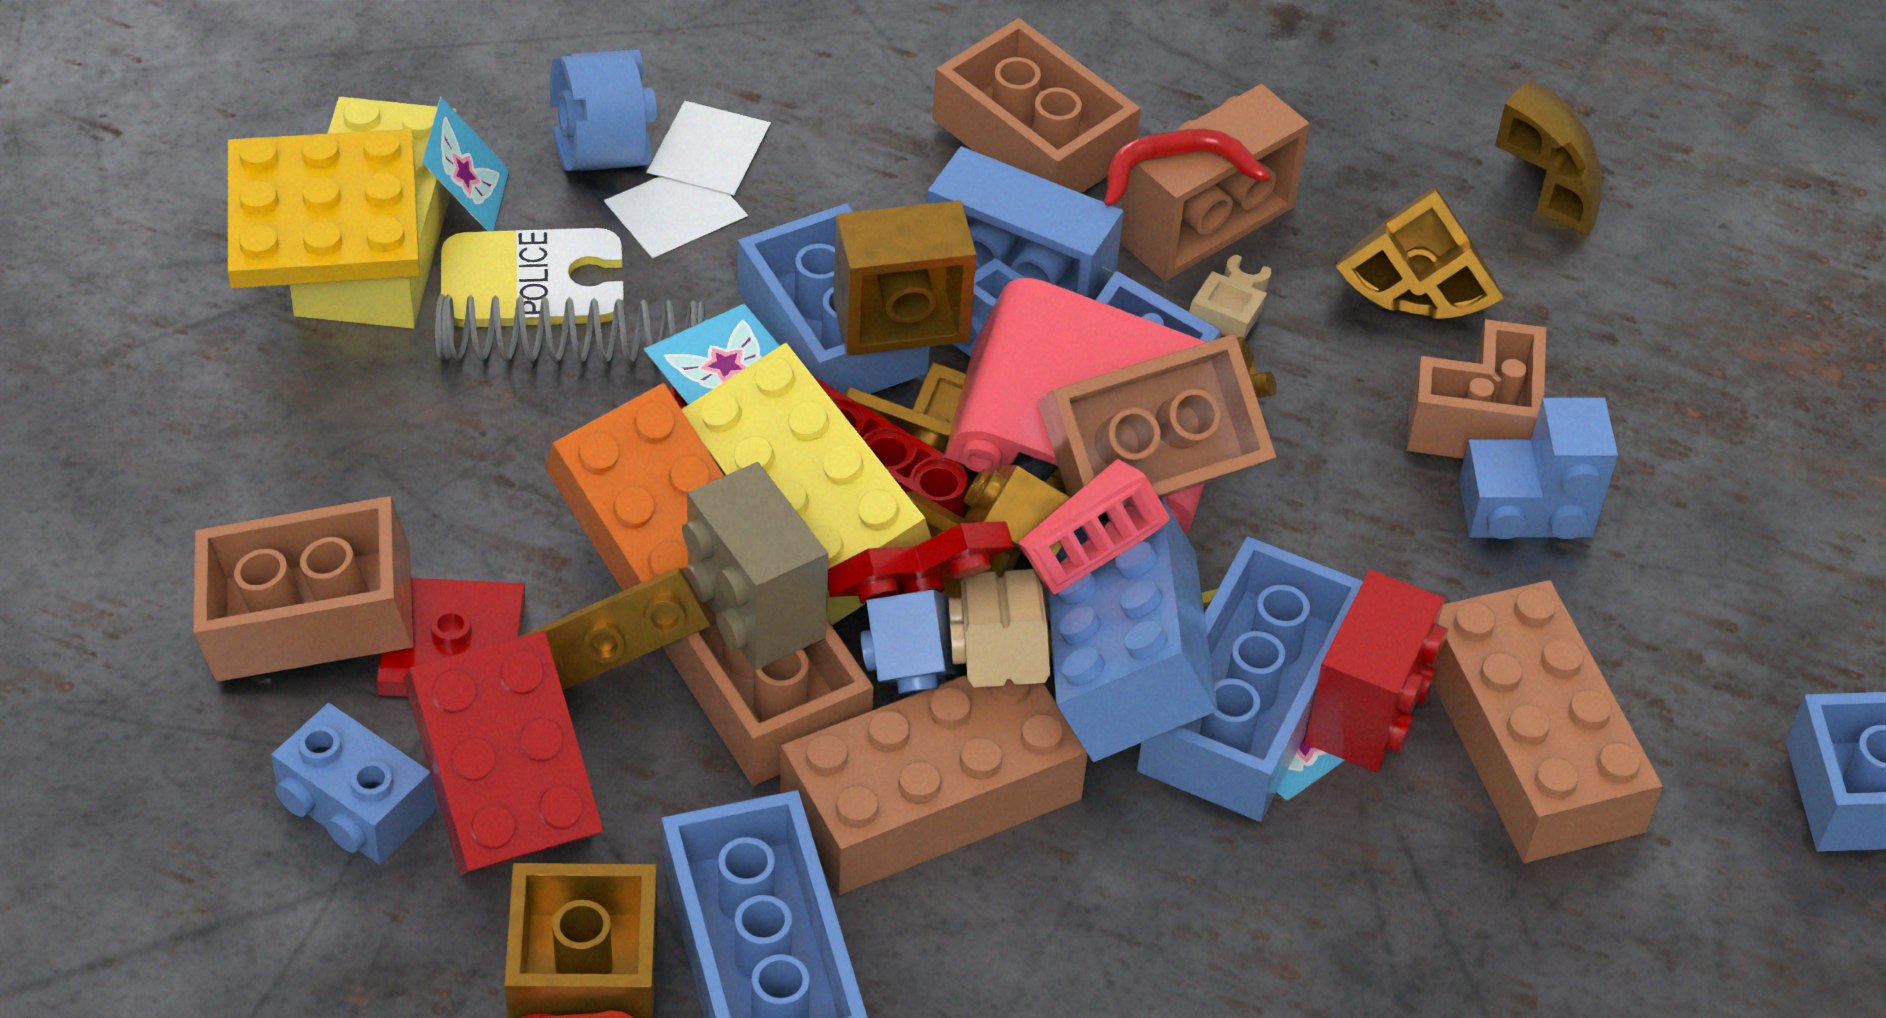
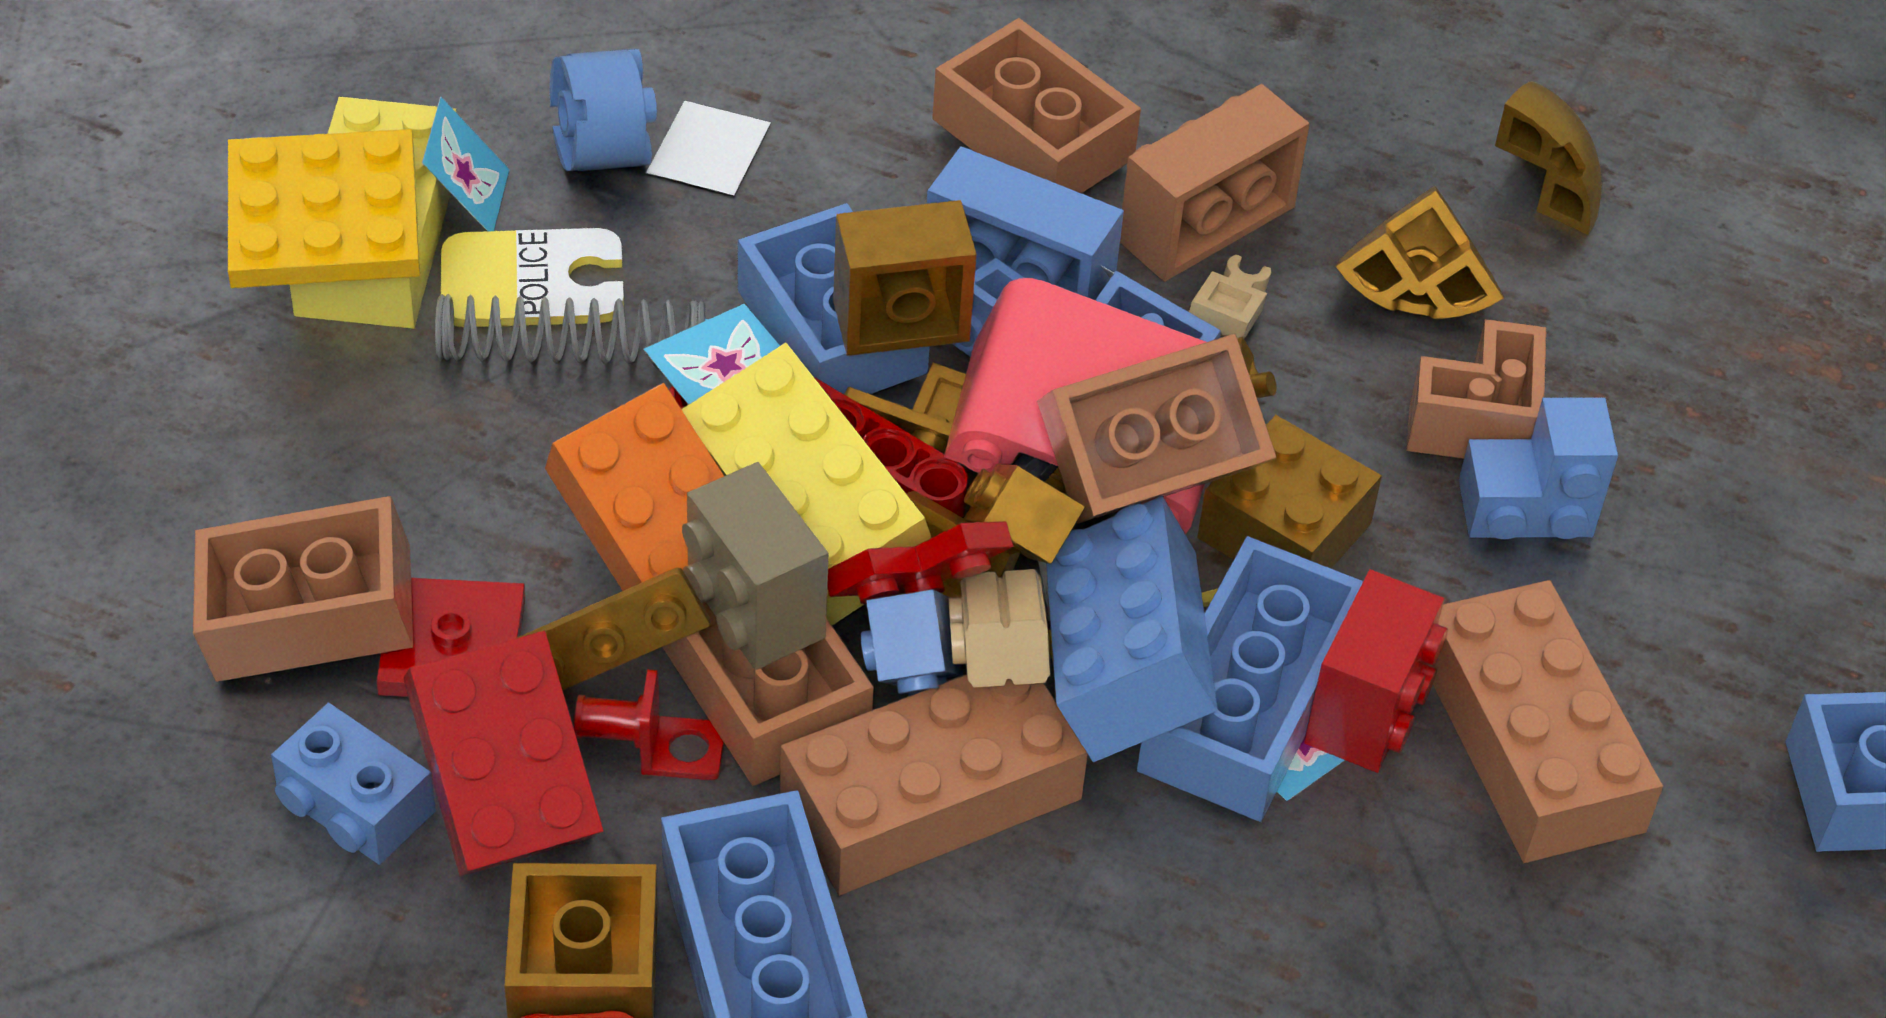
white sticker [604,176,748,259] -> none
coral slope [1018,459,1170,595] -> none
red animal [1104,128,1271,206] -> none
none -> red bracket [574,669,724,780]
none -> pearl gold brick [1197,415,1382,568]

